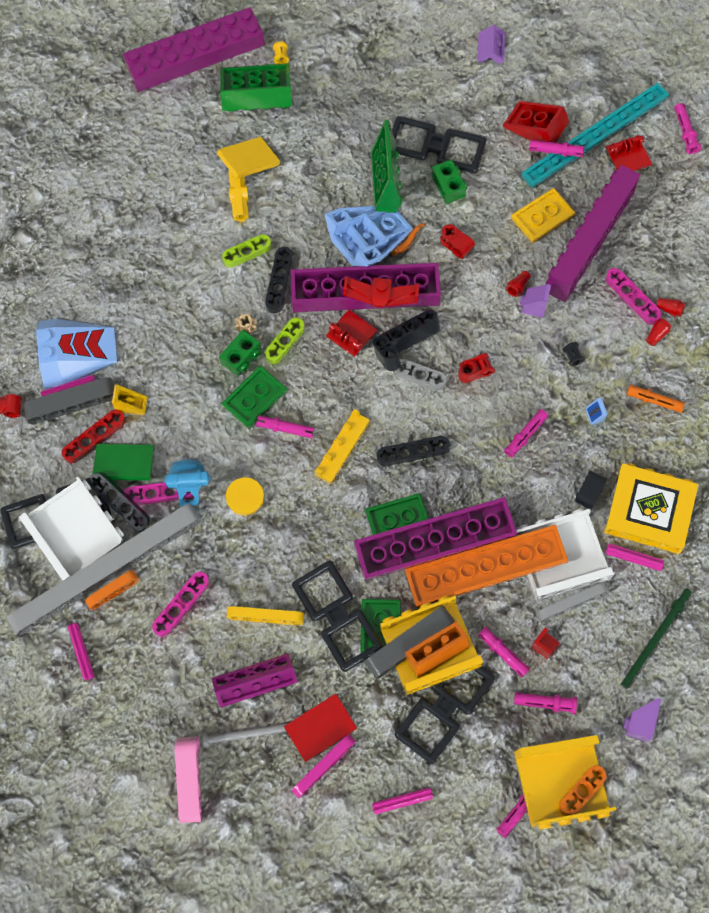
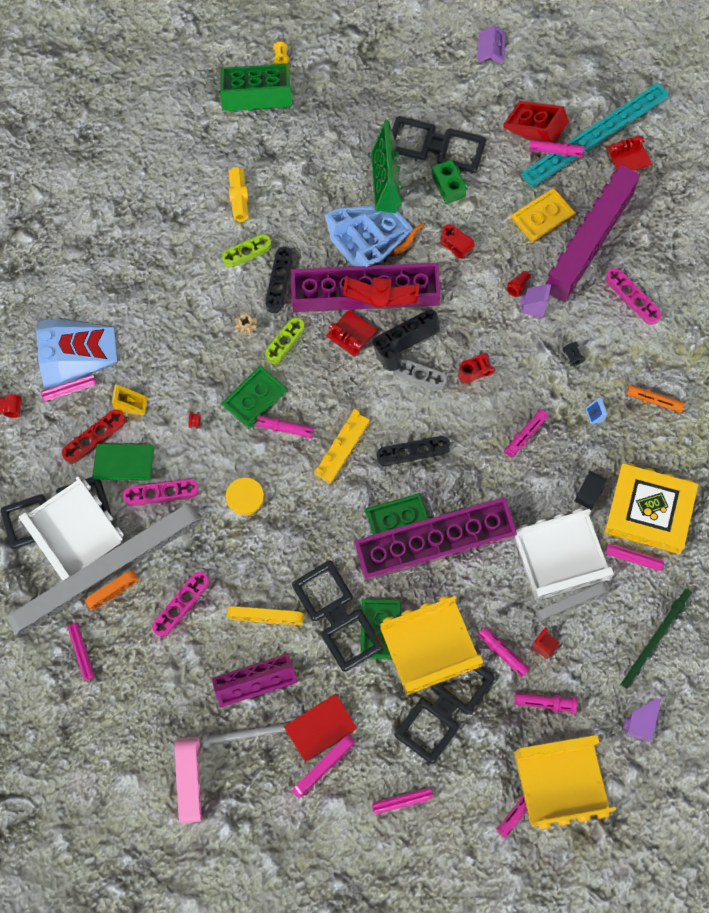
dark grey beam [23,377,114,424] -> none
black beam [88,472,150,530] -> none
magenta brick [122,7,265,92] -> none
dark azure piece [165,459,210,506] -> none
yellow tile [217,137,280,179] -> none
green brick [219,330,261,376] -> none
dark grey beam [364,605,456,679] -> none
orange plate [405,524,568,608] -> none
orange brick [405,621,469,678] -> none
orange beam [559,765,606,816] -> none
red cone [645,318,672,346] -> none
red cone [656,297,685,317] -> none
dark pink pin [674,103,702,154] -> none
none -> red bush [188,411,201,429]

